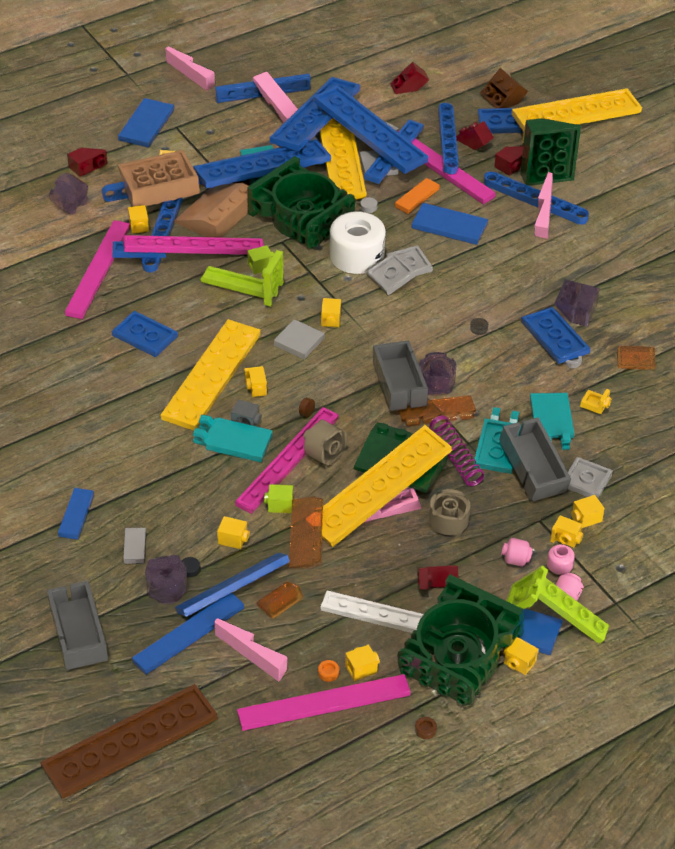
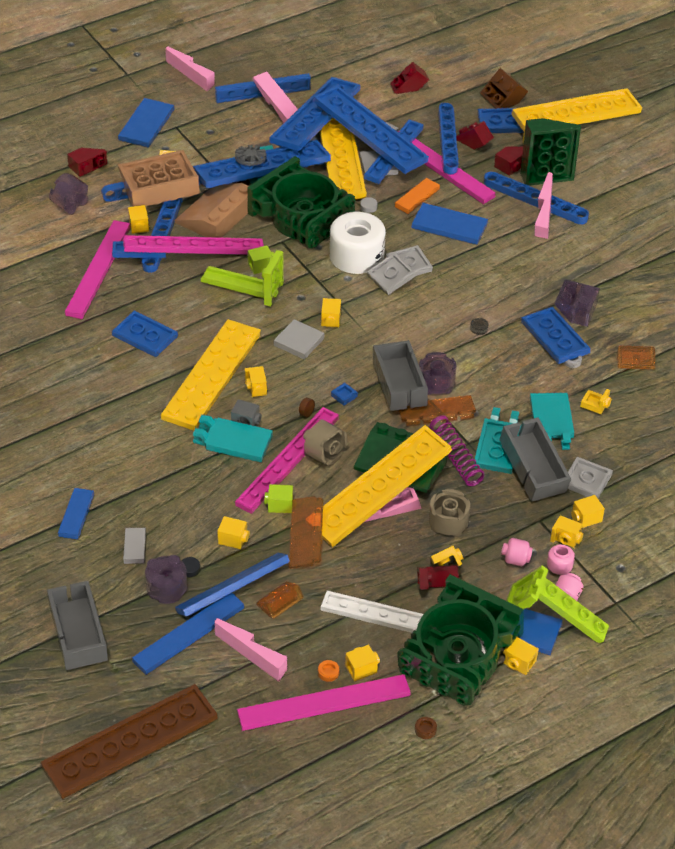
none -> dark grey wheel [235,145,267,166]
none -> blue tile [331,383,358,406]
none -> yellow bracket [430,546,464,566]

